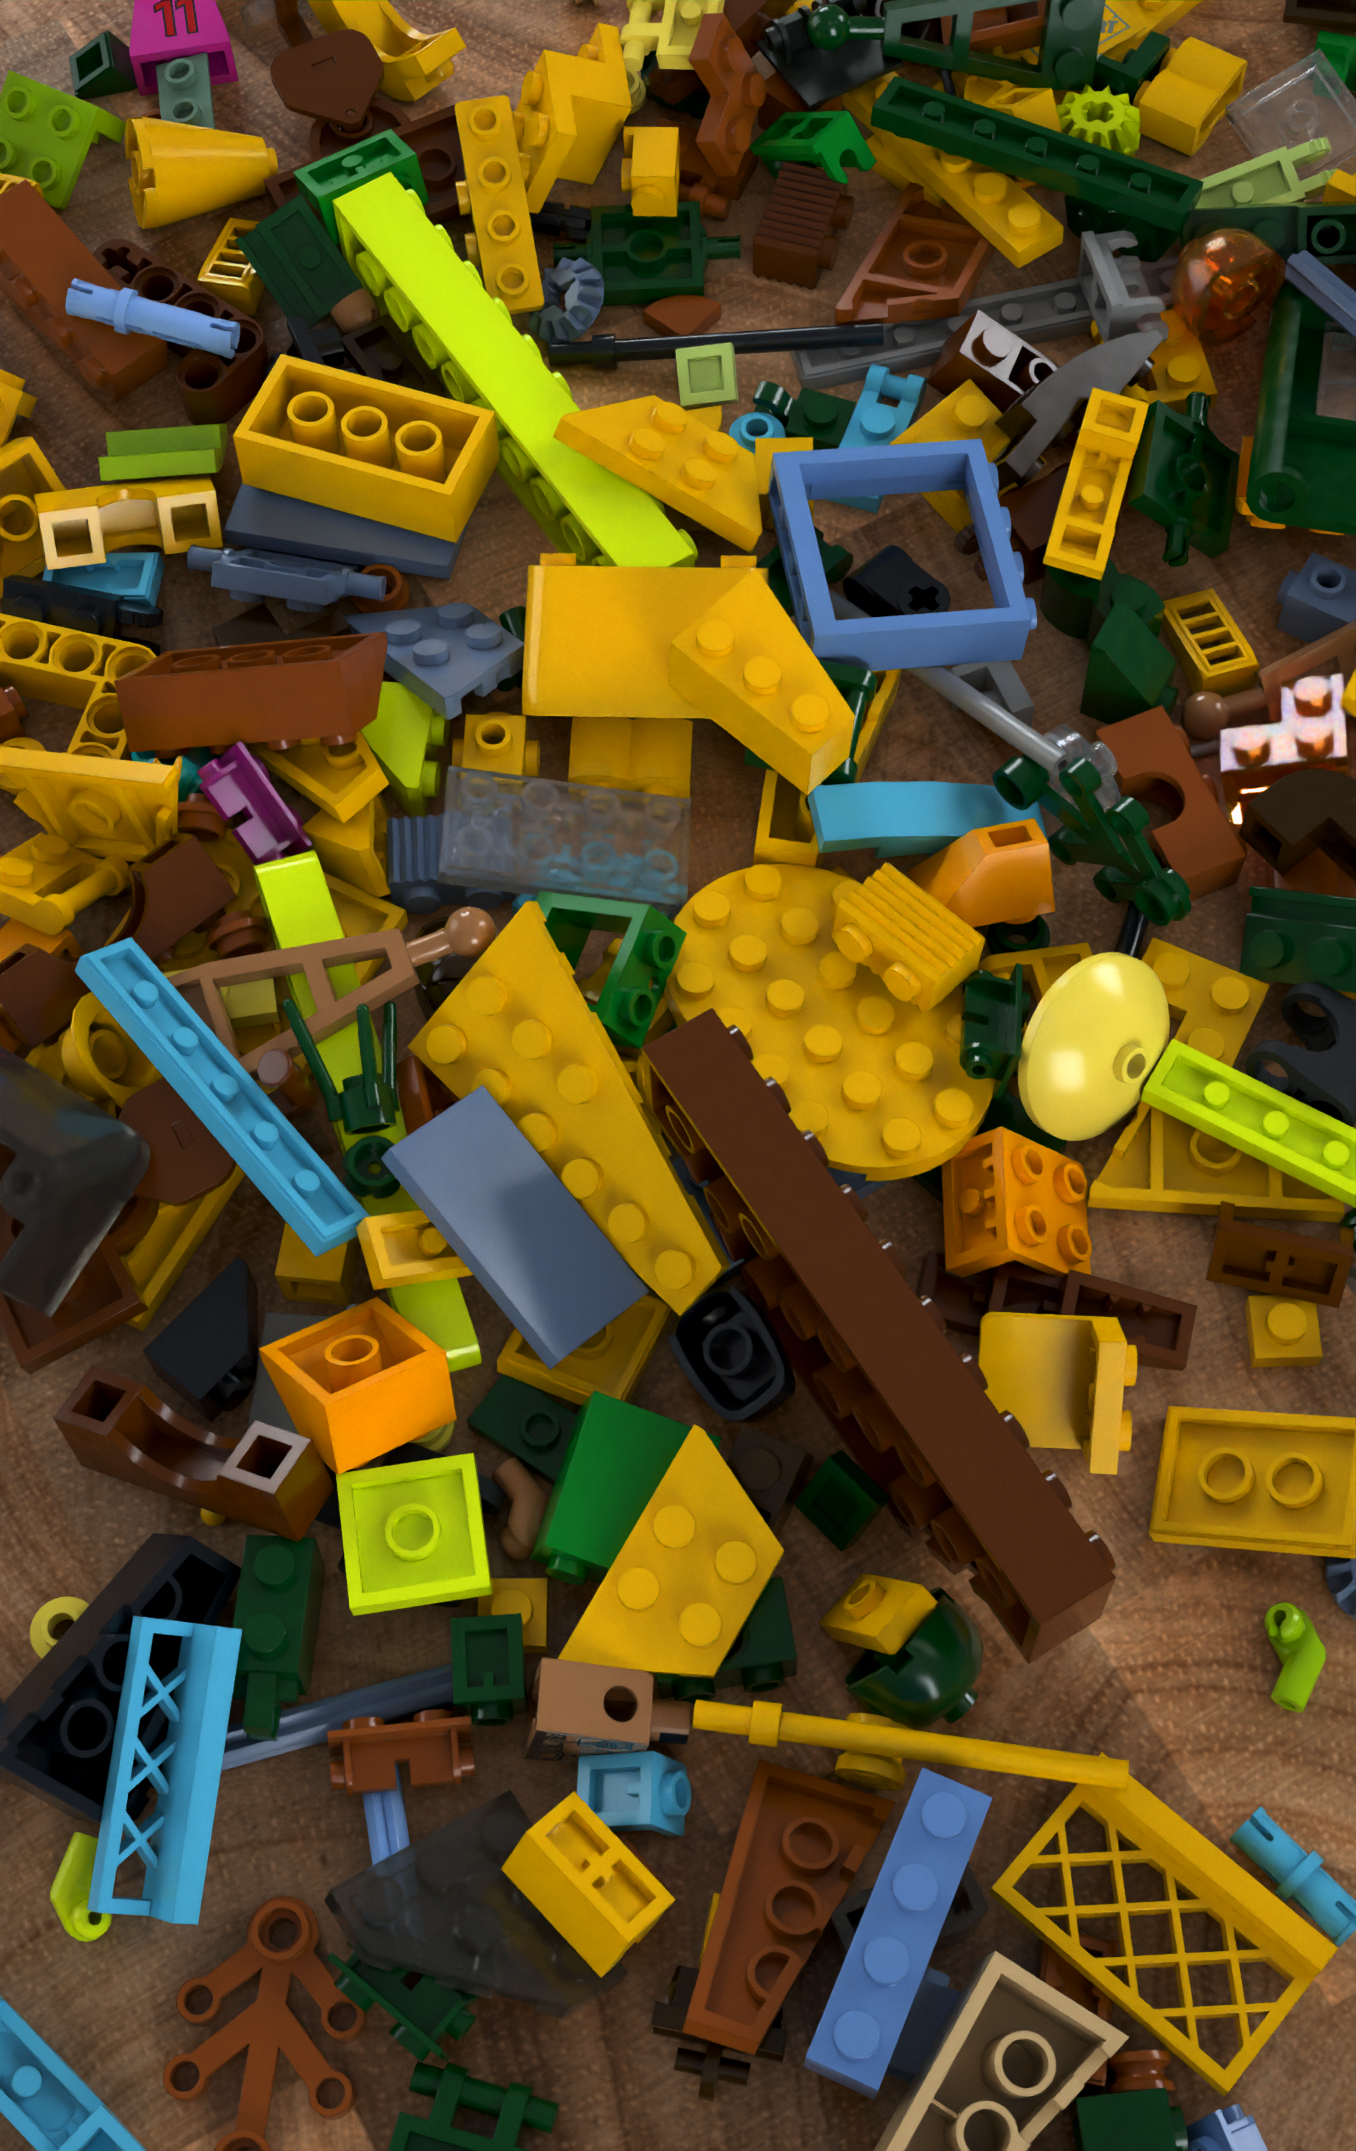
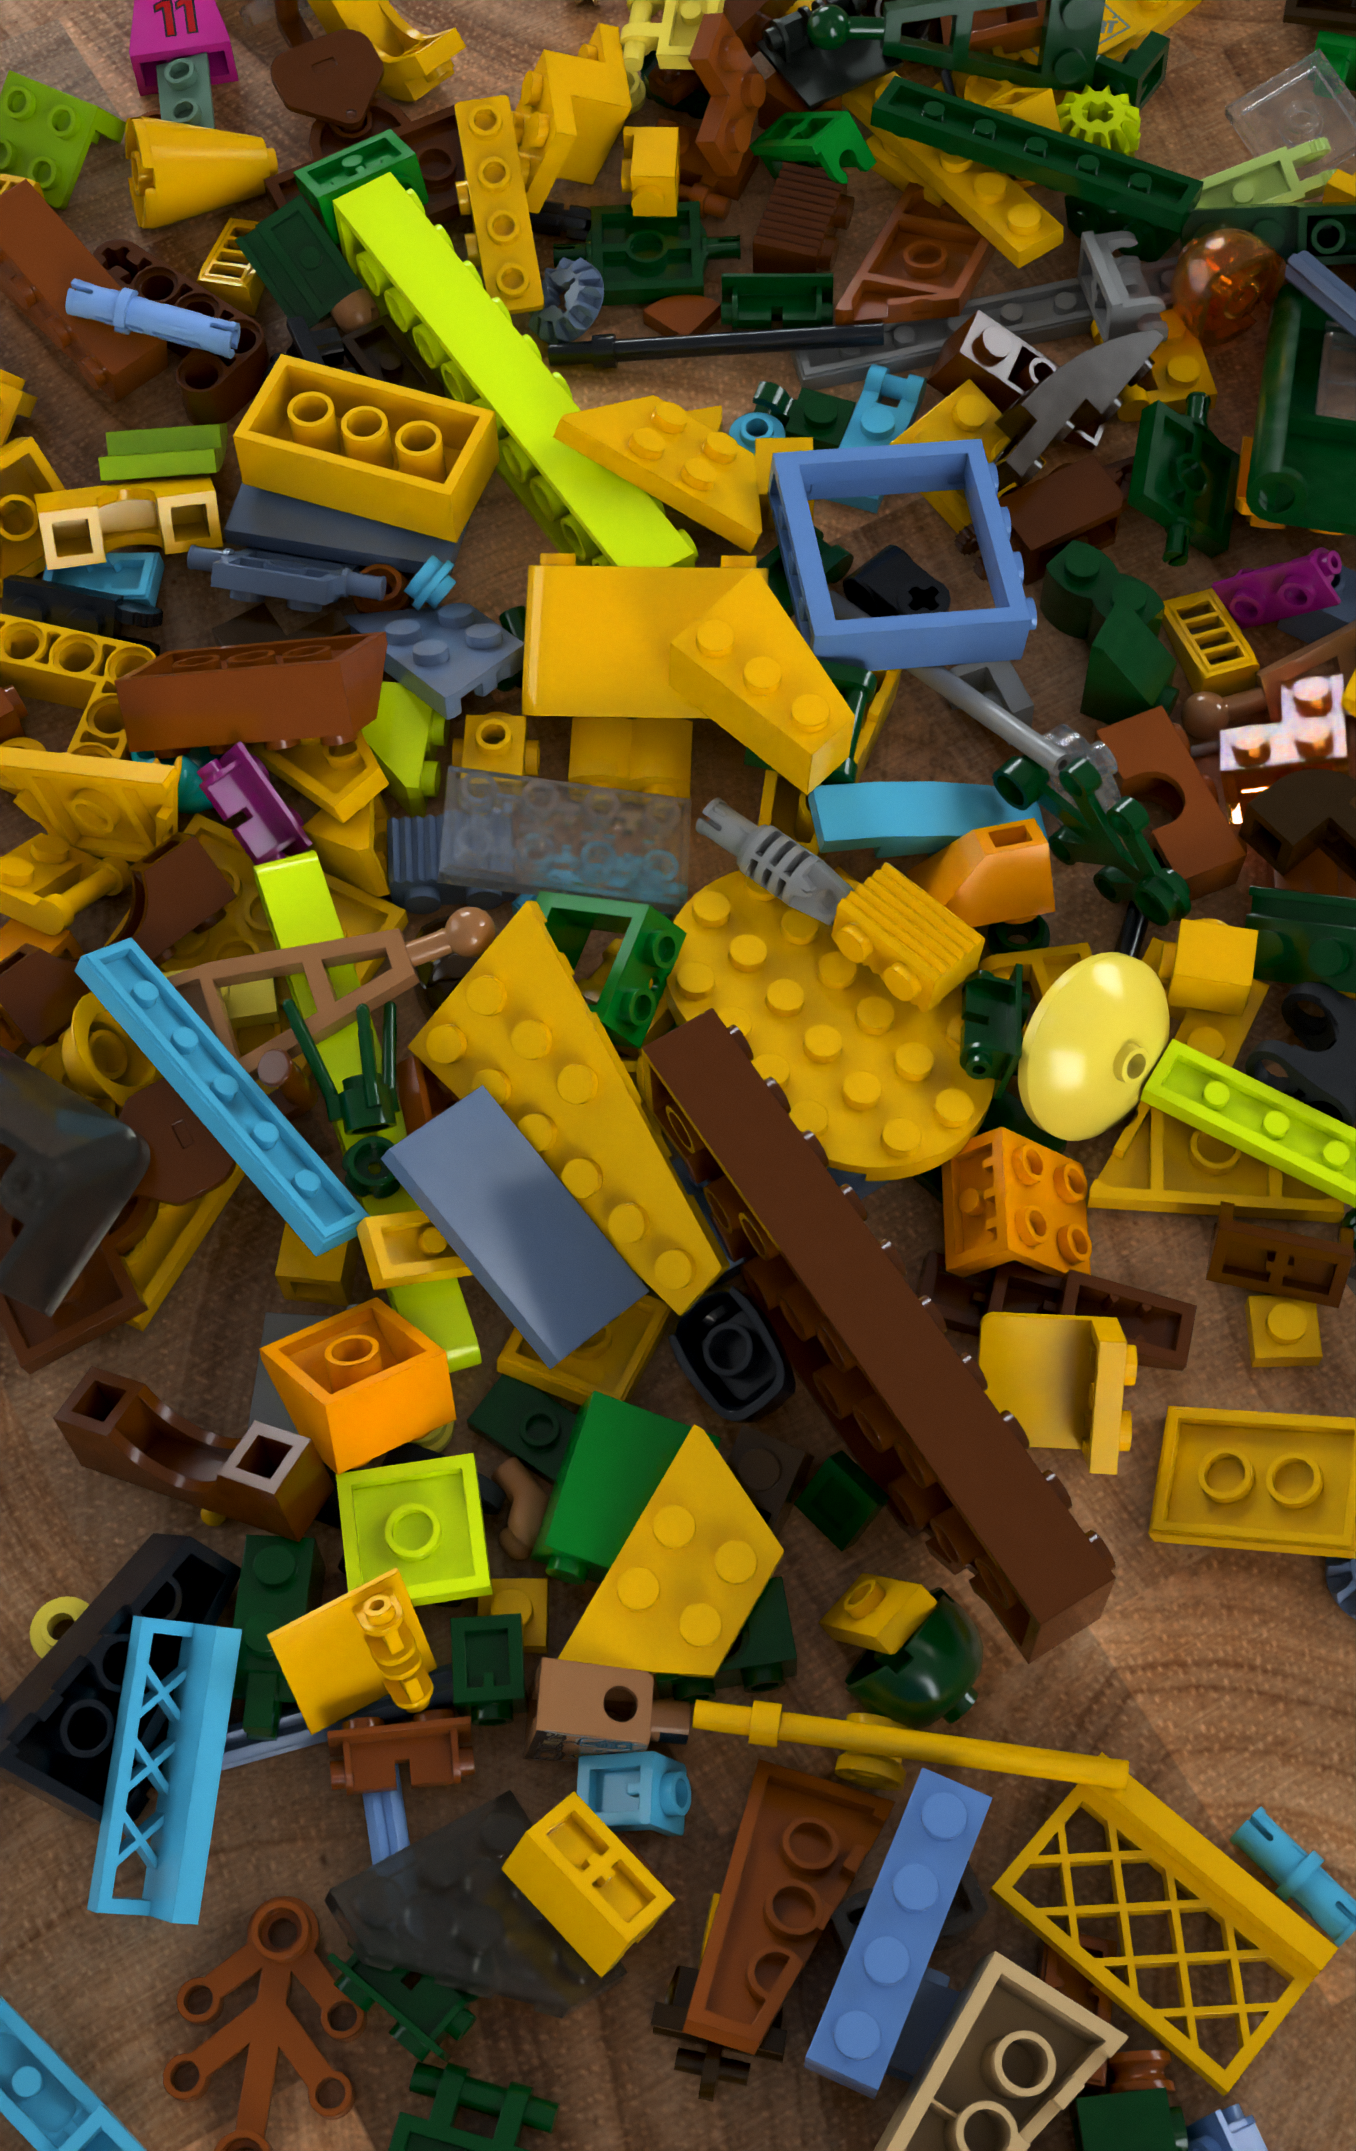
neon yellow arm [50,1832,112,1942] -> none
dark green slope [69,30,138,100] -> none
black slope [143,1256,258,1423] -> none
dark orange plate [178,793,235,842] -> none
dark orange plate [207,910,270,960] -> none
yellowish green plate [675,342,739,409] -> none
yellow slope [1042,387,1149,580] -> none
yellow brick [1132,36,1248,156] -> none
lime arm [1264,1602,1326,1713] -> none
none -> yellow hinge [266,1567,438,1735]
none -> medium azure plate [404,555,457,611]
none -> light grey hinge [695,797,855,926]
none -> dark green hinge [721,273,833,331]
none -> yellow brick [1157,918,1259,1016]
none -> magenta hinge [1211,547,1342,630]

